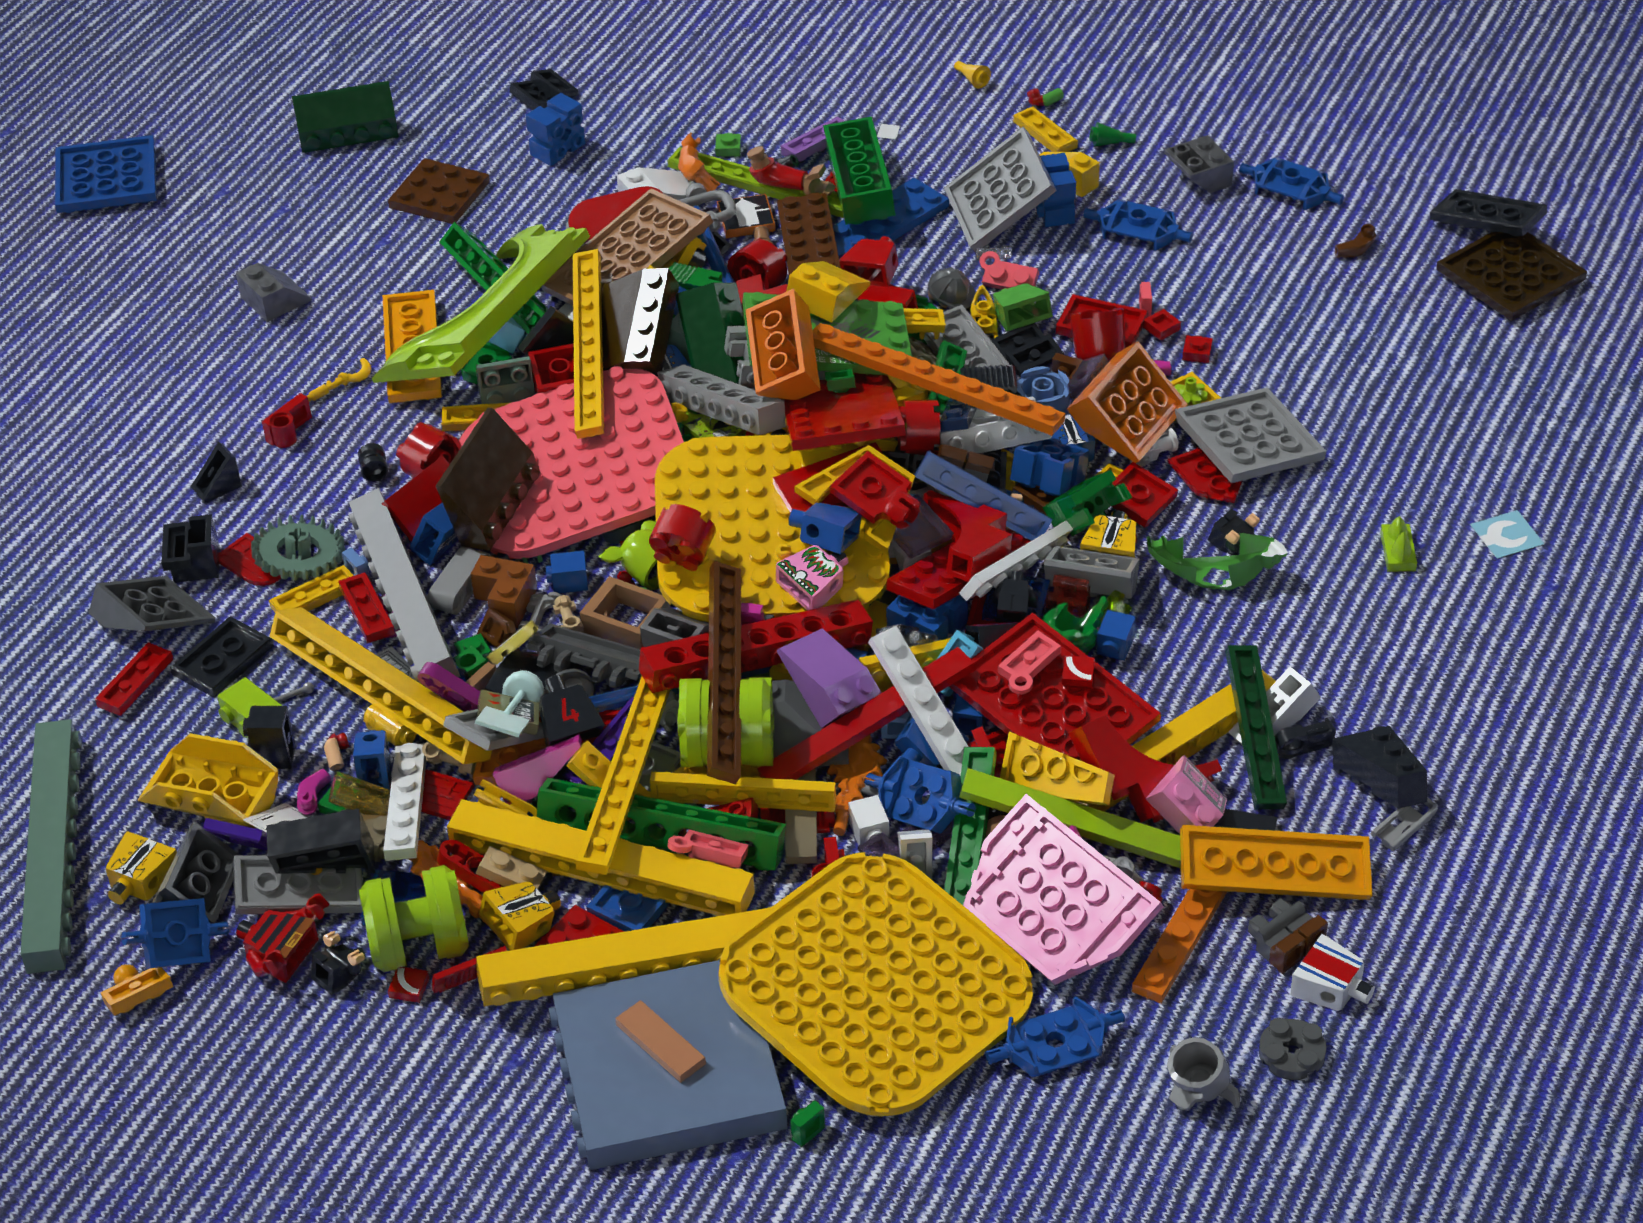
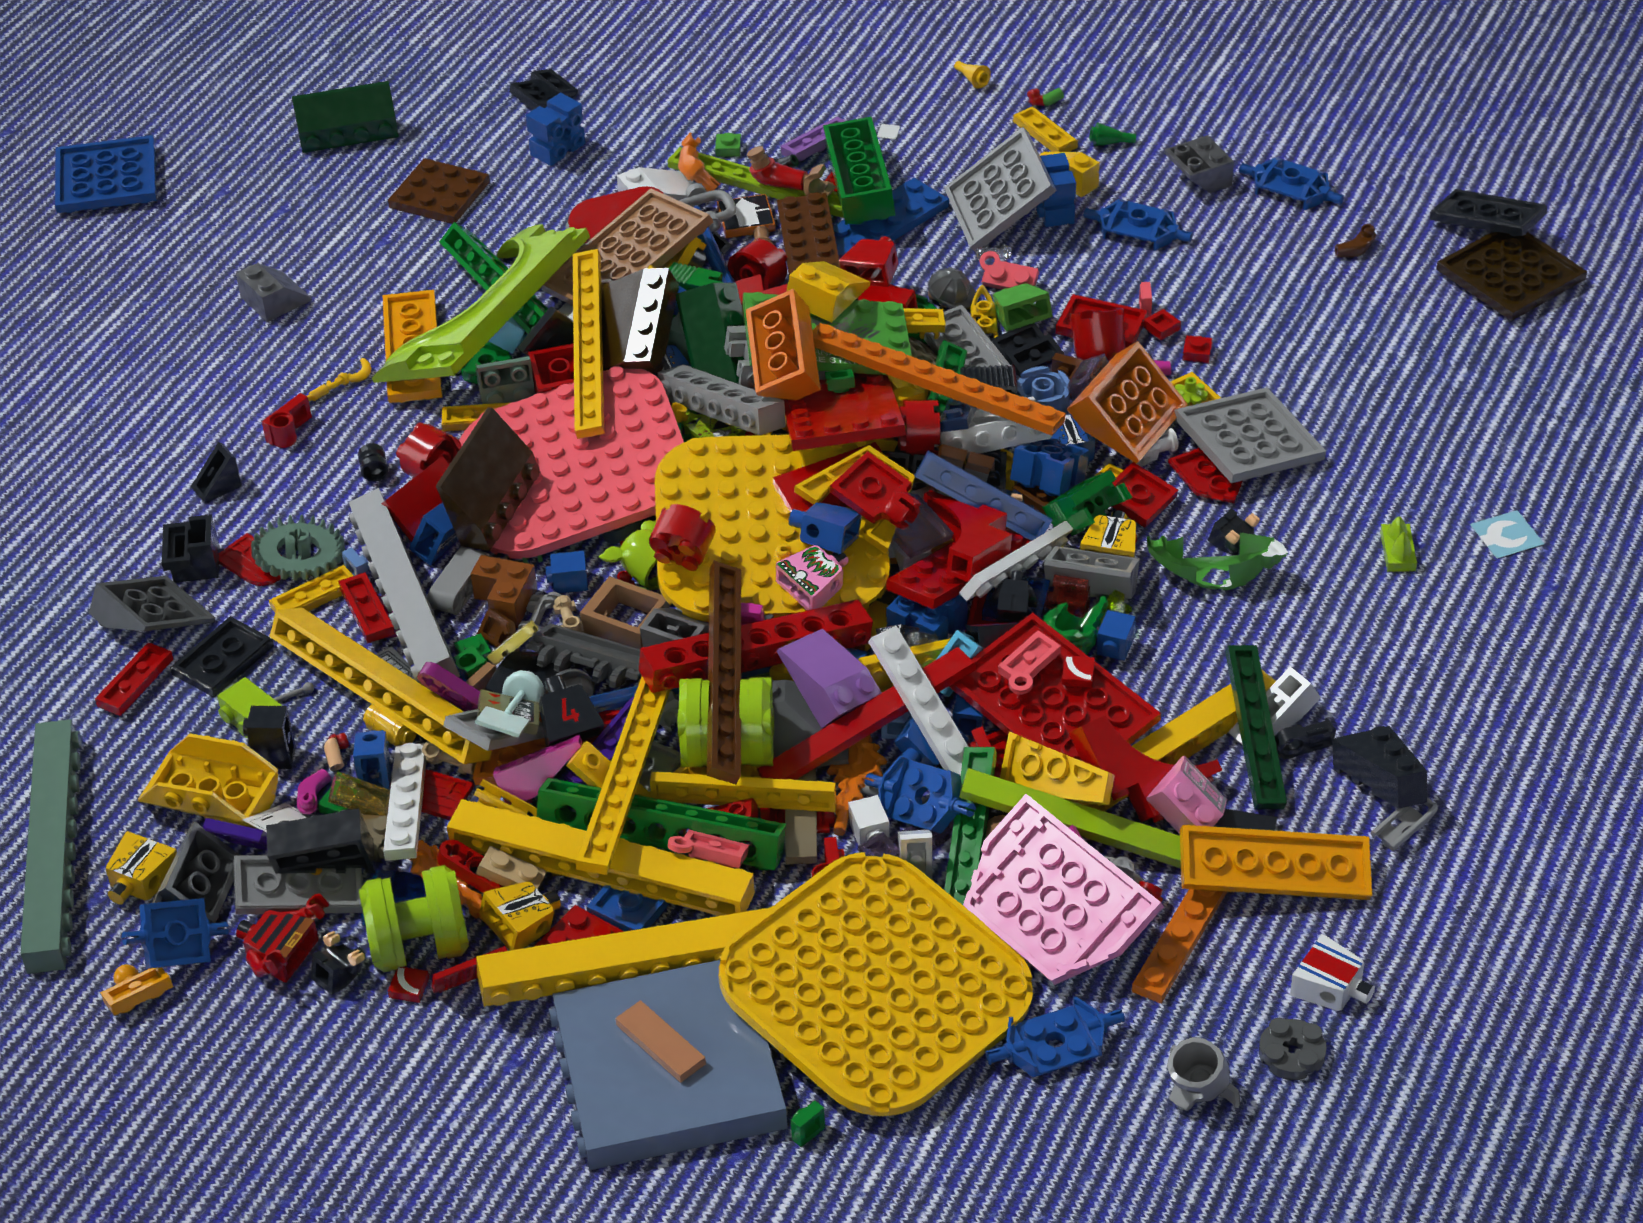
hips [1248,898,1328,974] -> none

